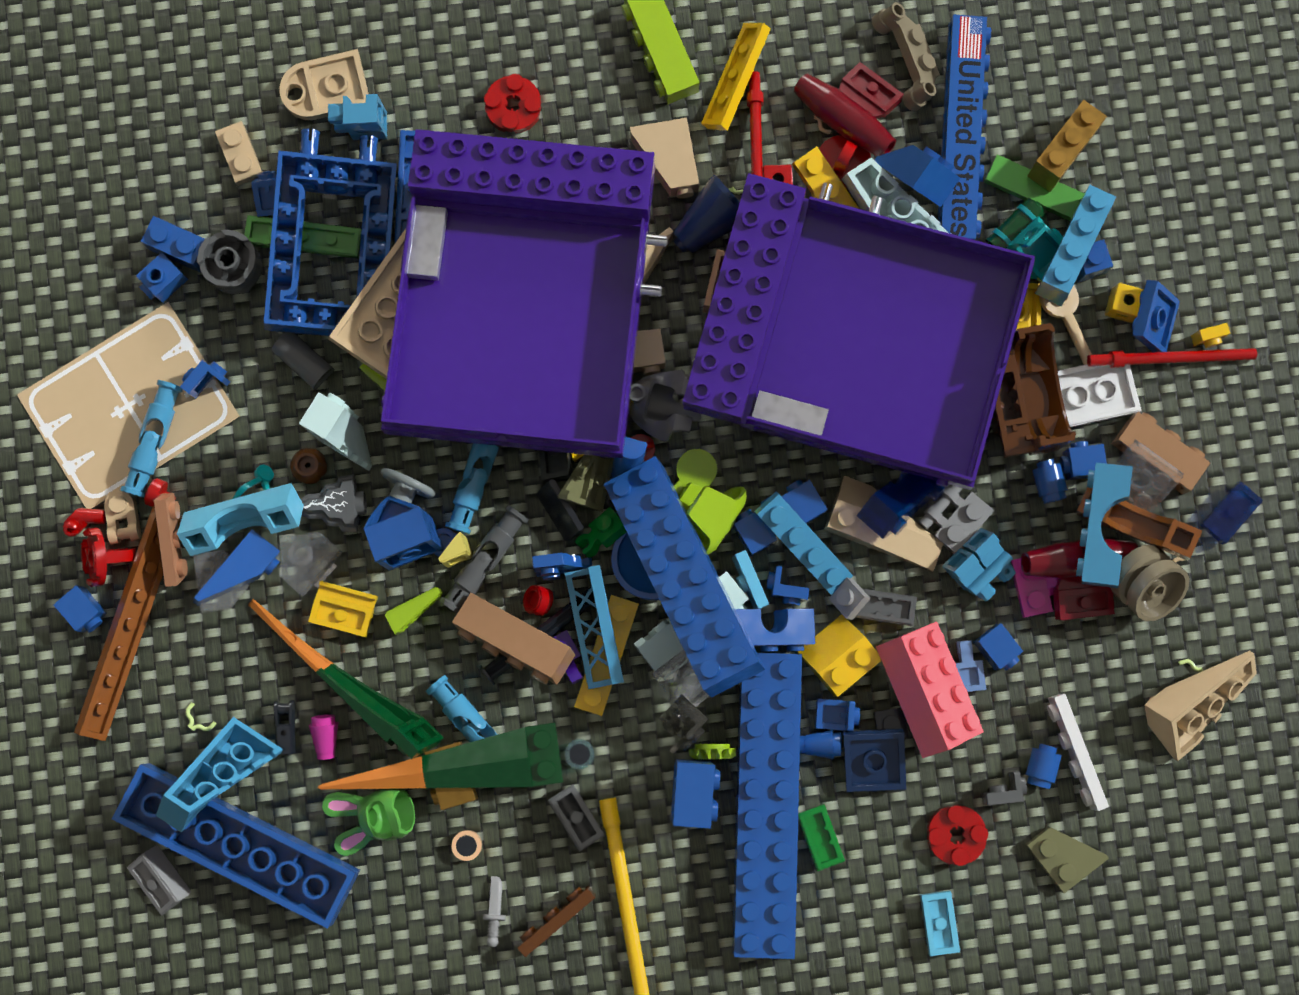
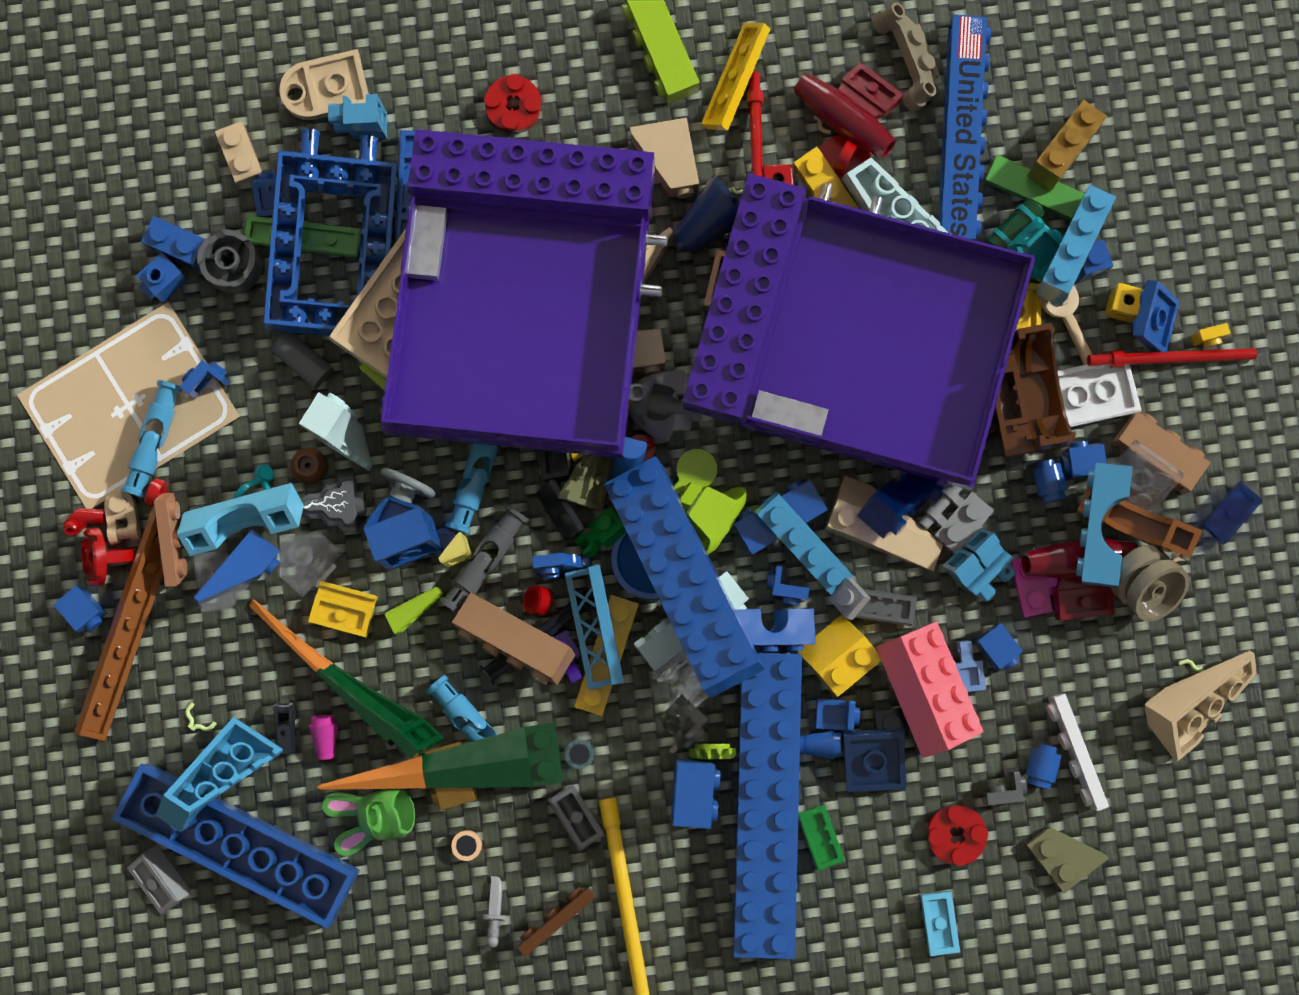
medium azure plate [732,550,769,609] -> none
blue slope [874,145,960,207] -> none

